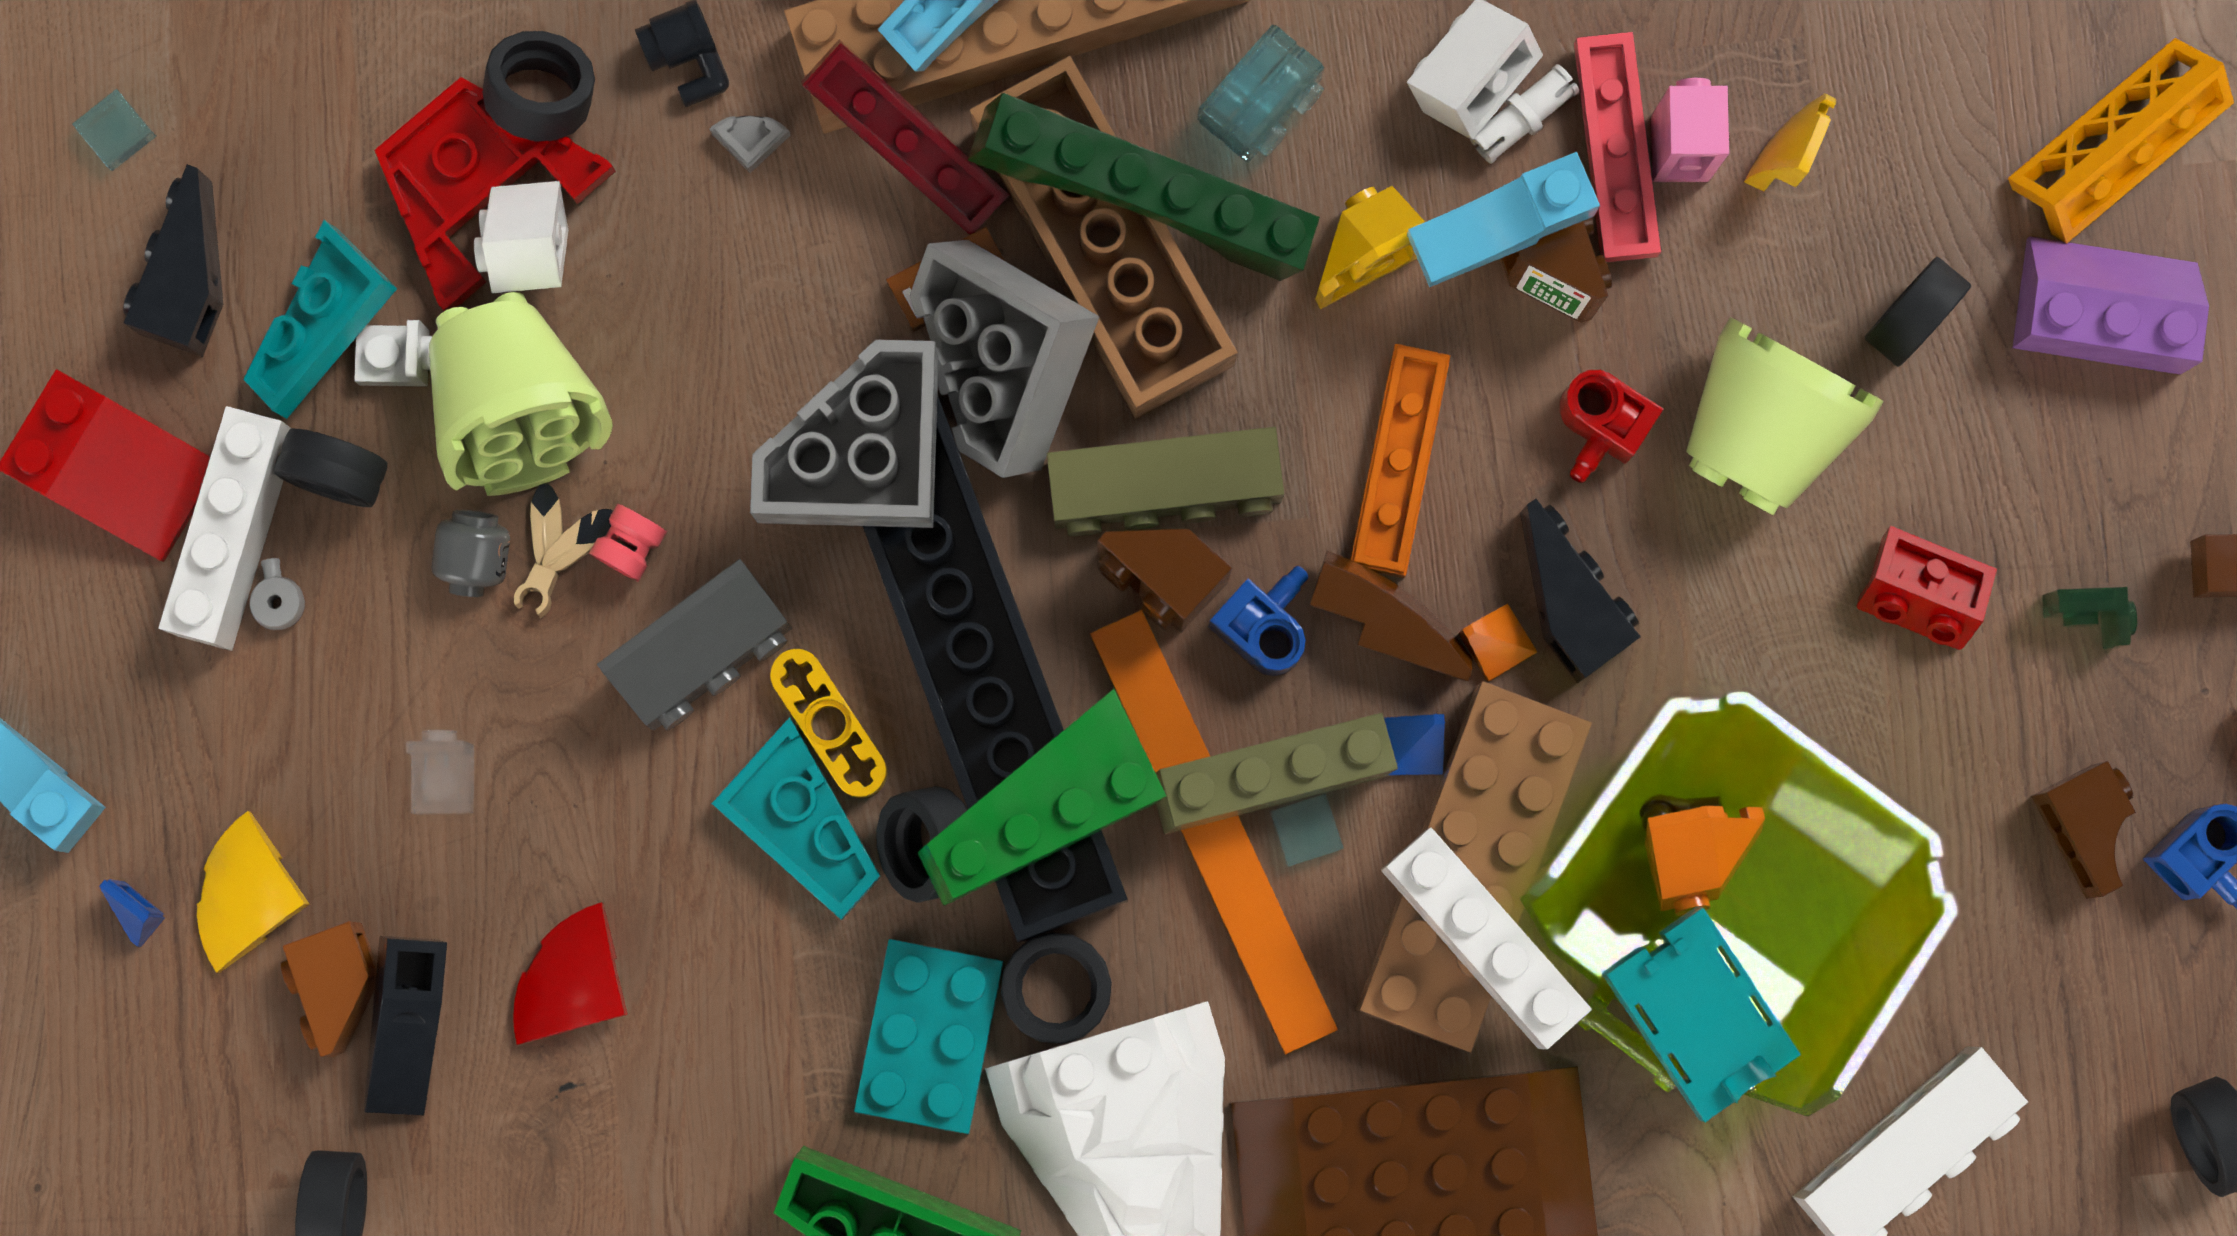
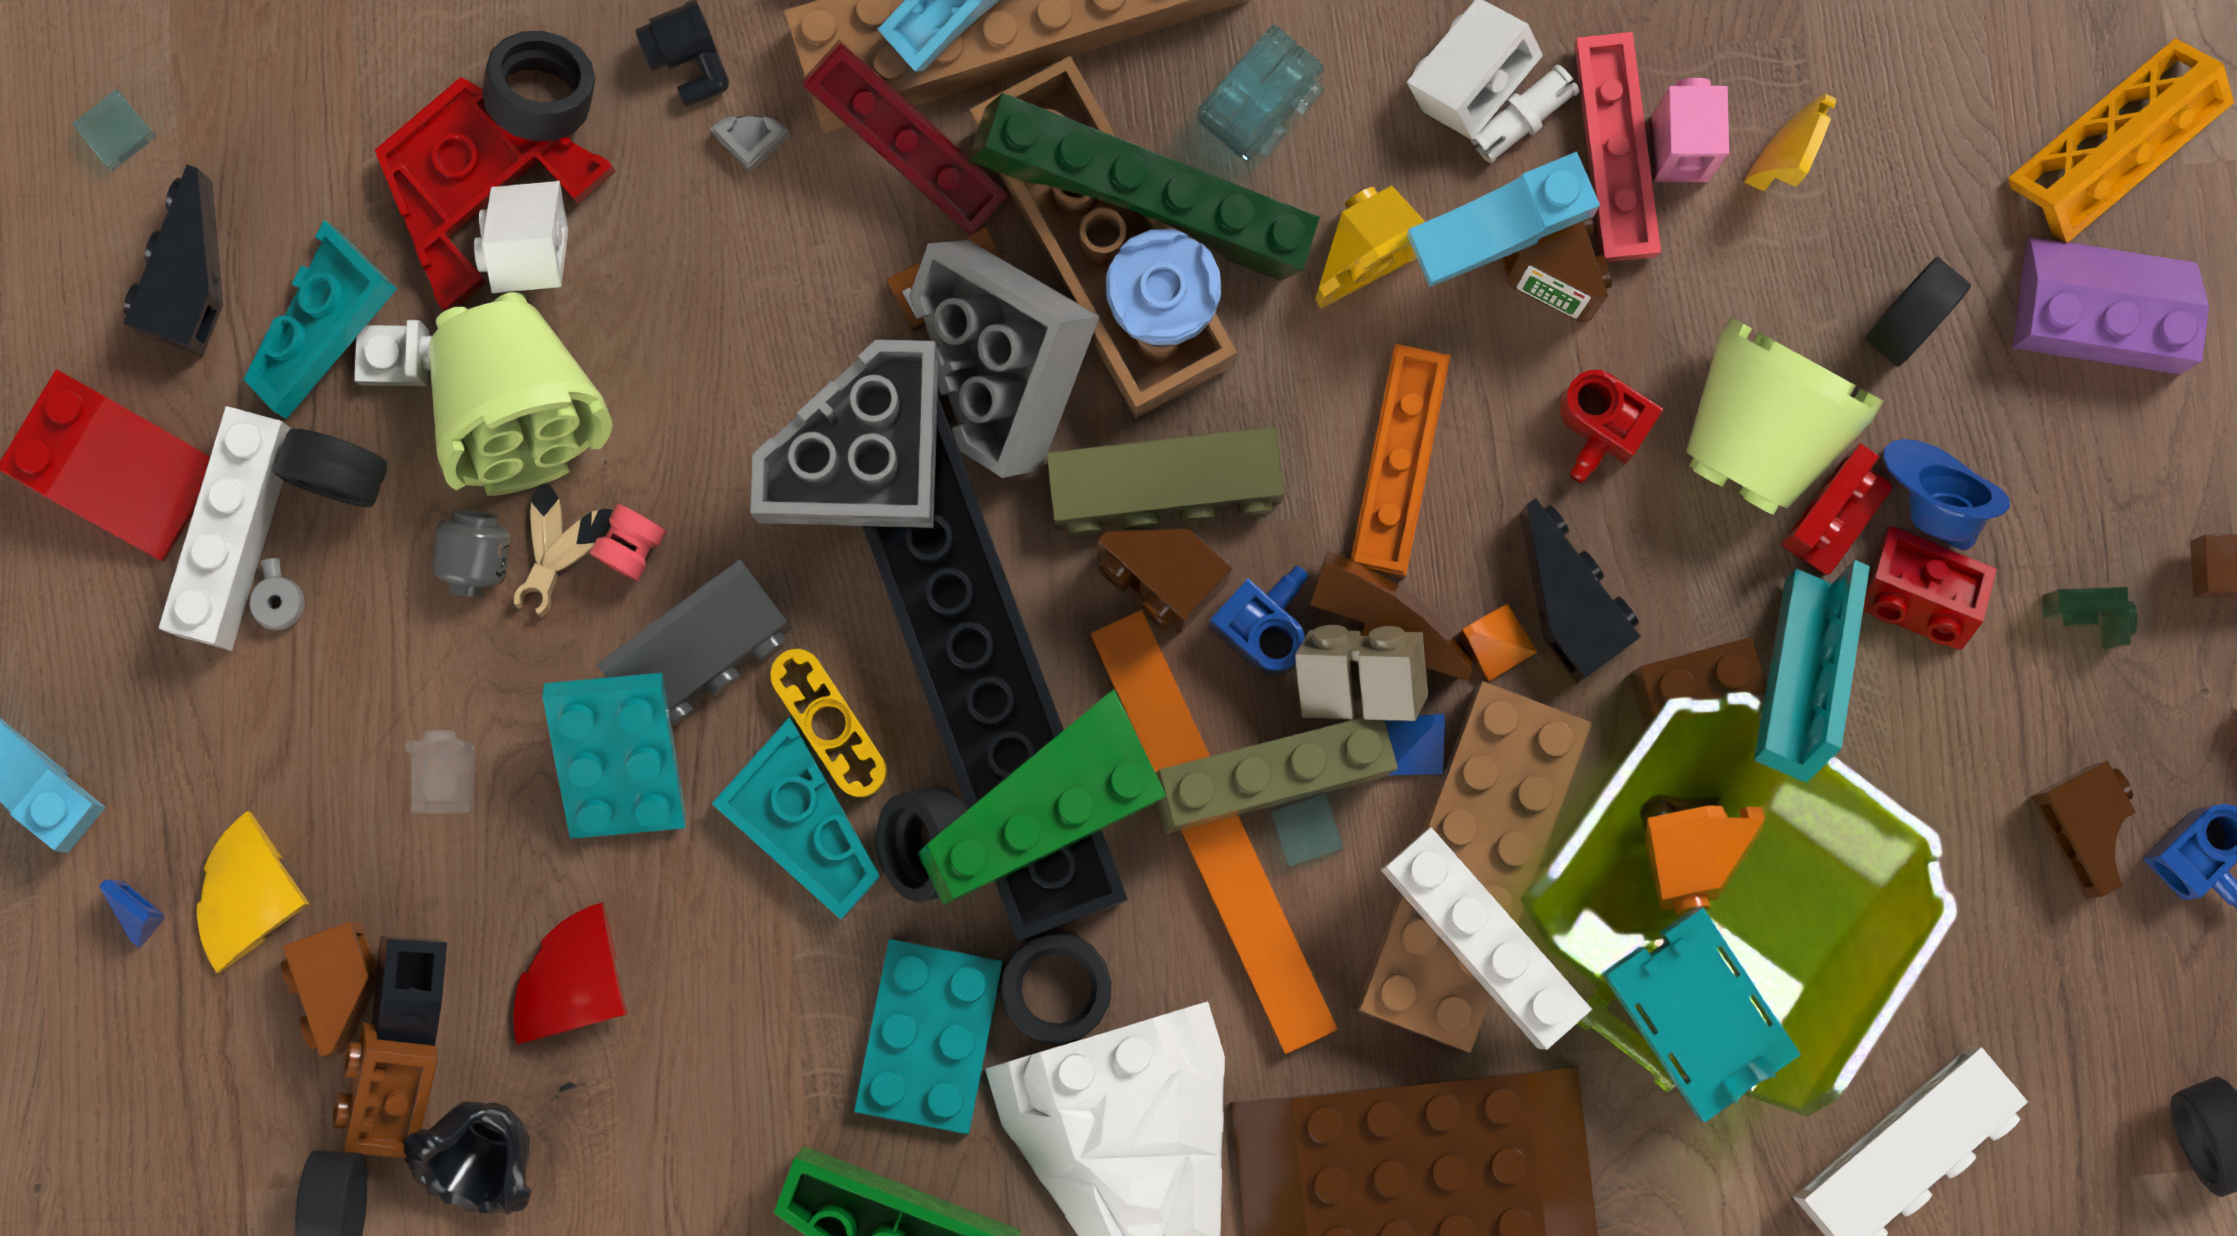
none -> dark orange bracket [332,1022,438,1158]
none -> black hair [403,1101,532,1214]
none -> teal plate [542,673,686,839]
none -> light blue tile [1106,229,1221,345]
none -> dark tan piece [1295,625,1428,721]
none -> reddish brown brick [1629,637,1767,728]
none -> teal fence [1754,560,1870,783]
none -> red bracket [1780,443,1892,576]
none -> blue piece [1883,439,2010,550]

